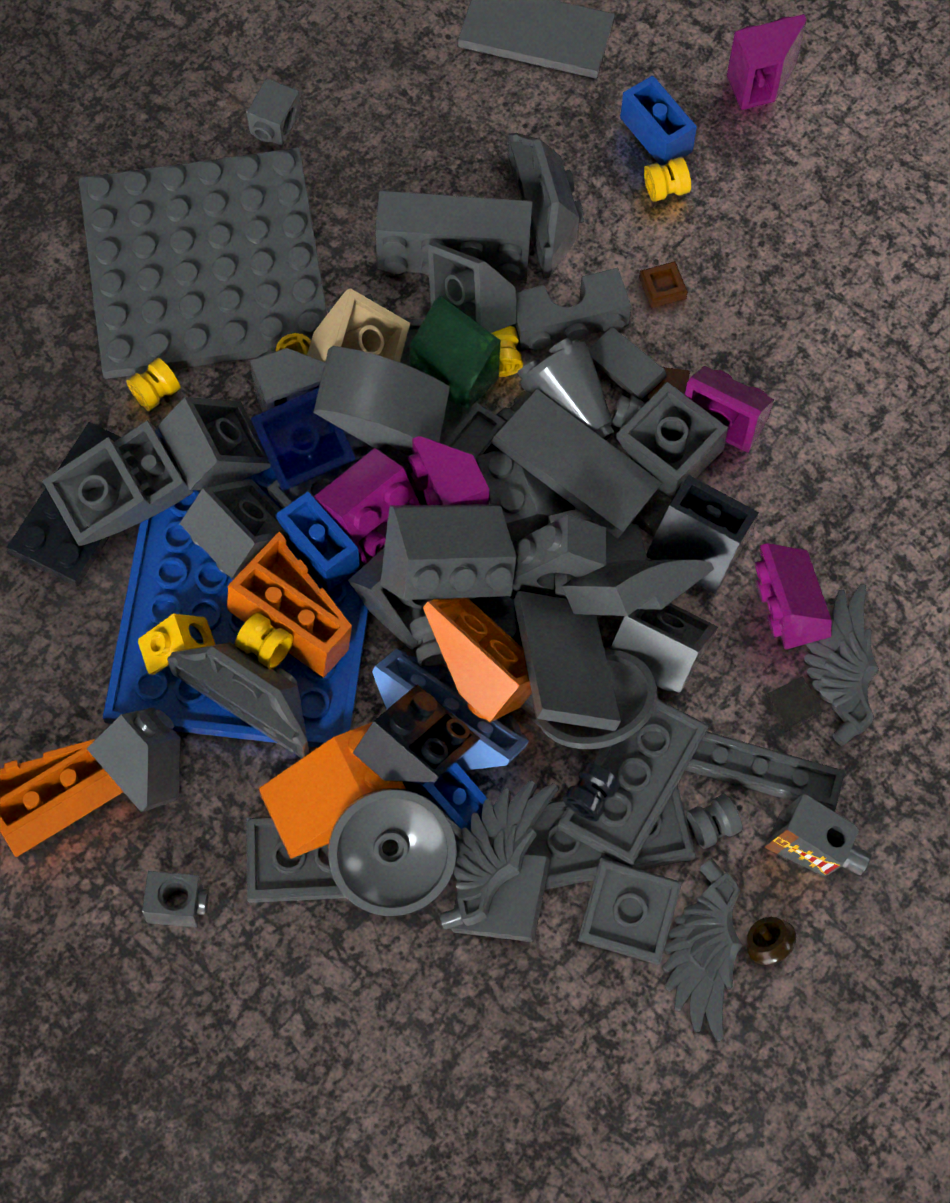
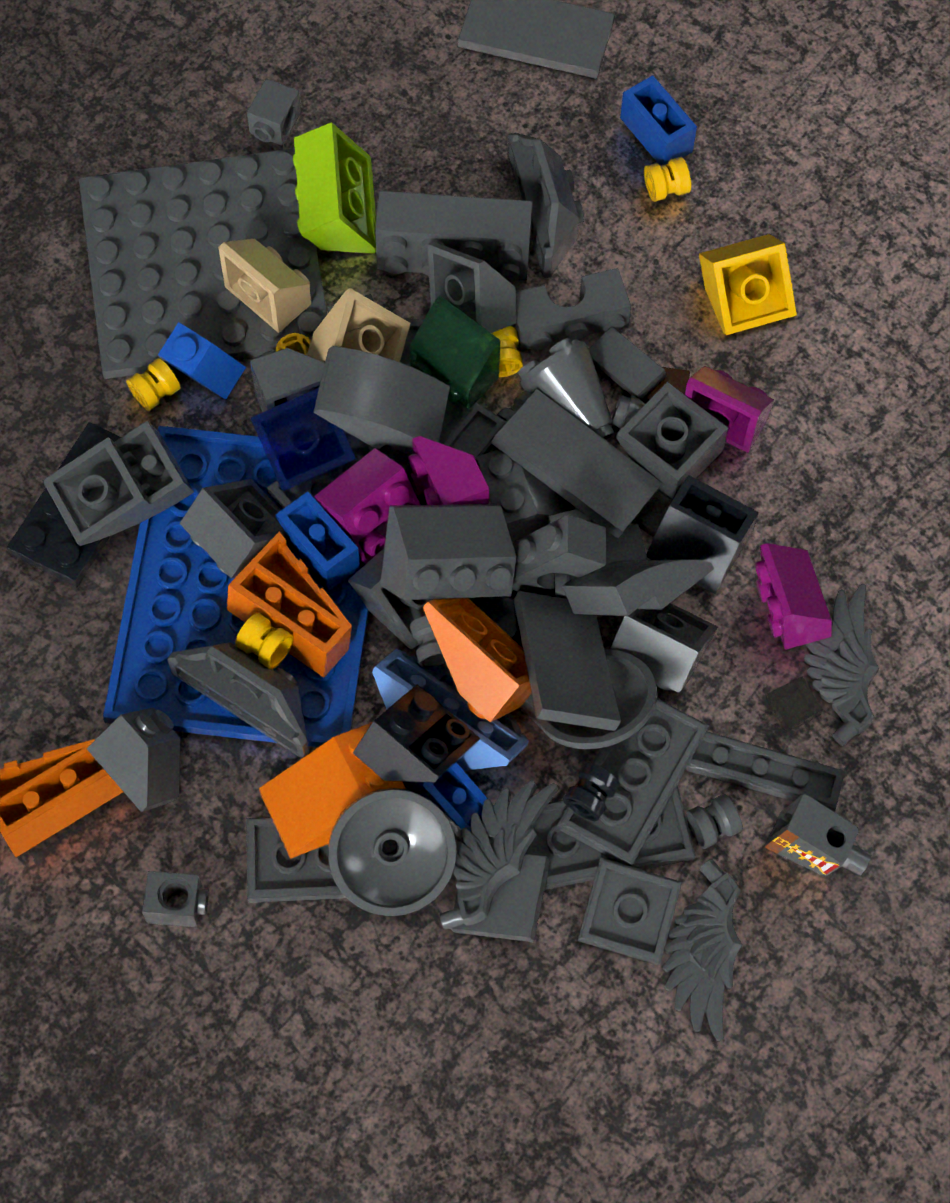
yellow bracket [138,613,216,675] -> none
dark grey slope [157,397,273,490] -> none
reddish brown tile [639,261,688,309] -> none
magenta slope [727,14,807,110] -> none
dark brown hat [747,916,796,965] -> none
none -> blue slope [158,322,246,400]
none -> tan slope [218,239,311,333]
none -> lime slope [293,122,376,254]
none -> yellow slope [699,234,797,335]

